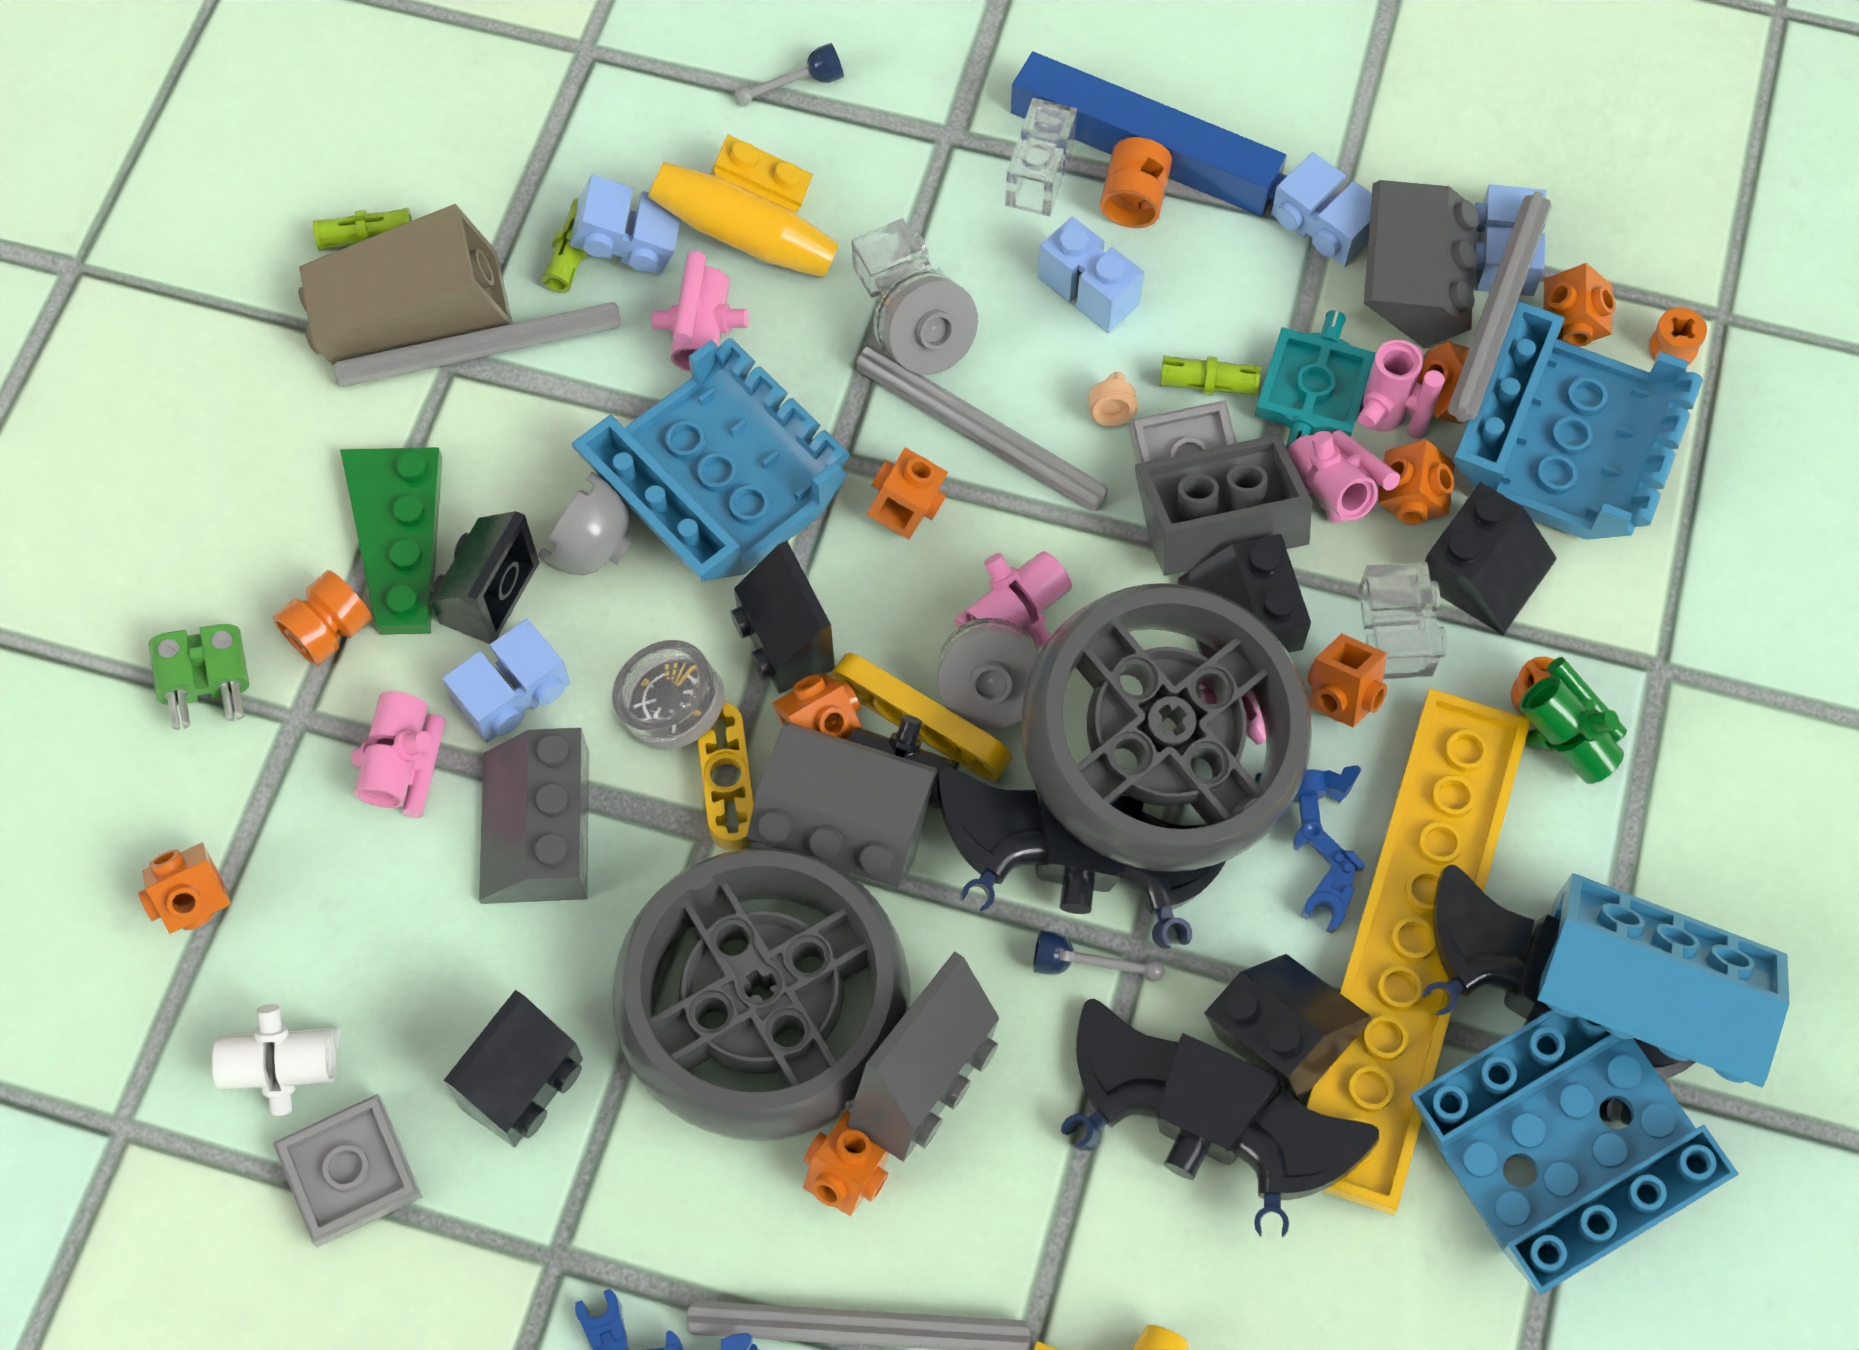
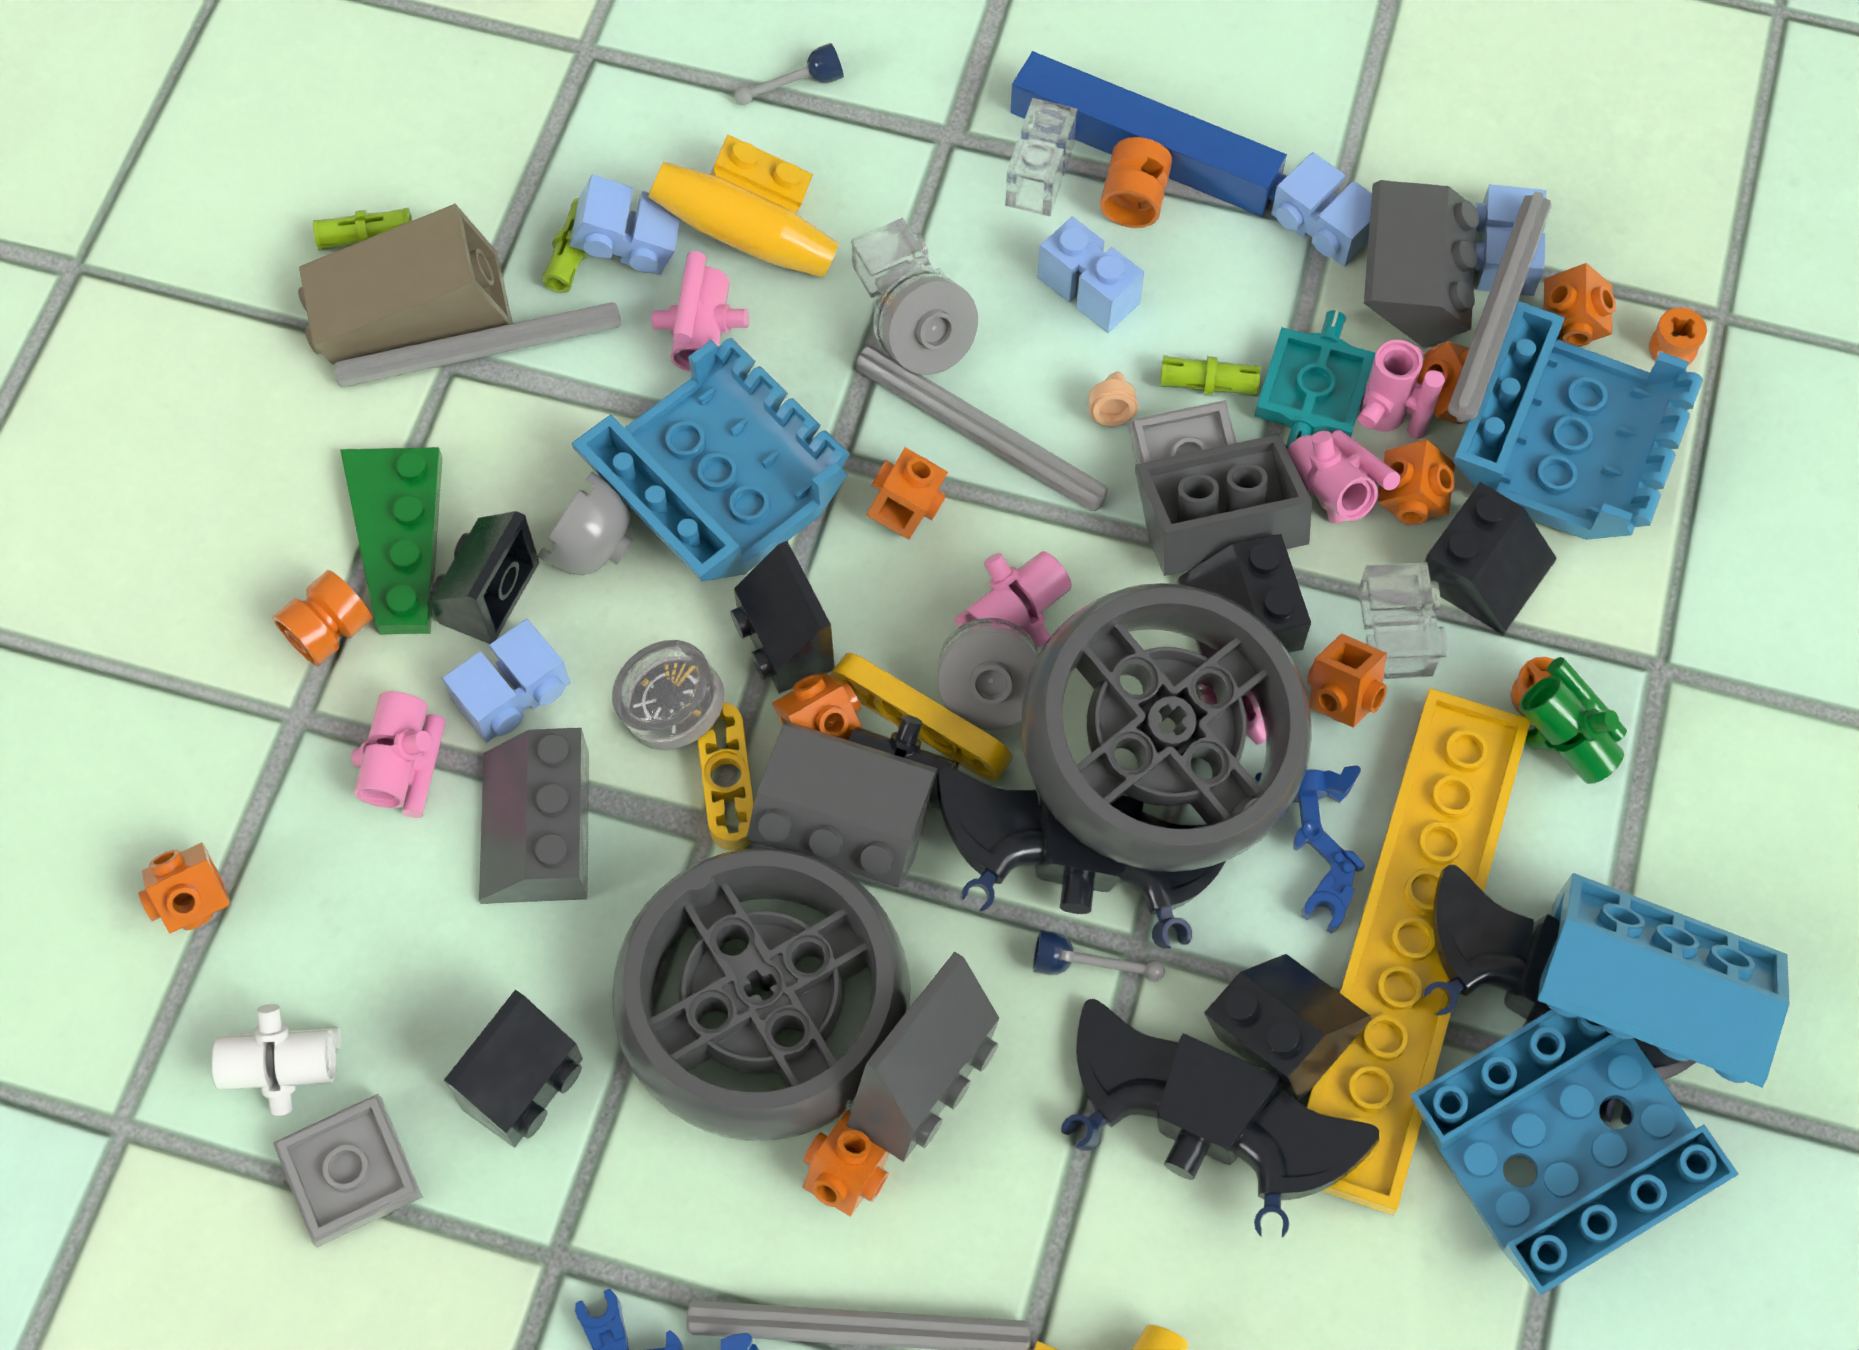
bright green piece [148,624,250,730] -> none

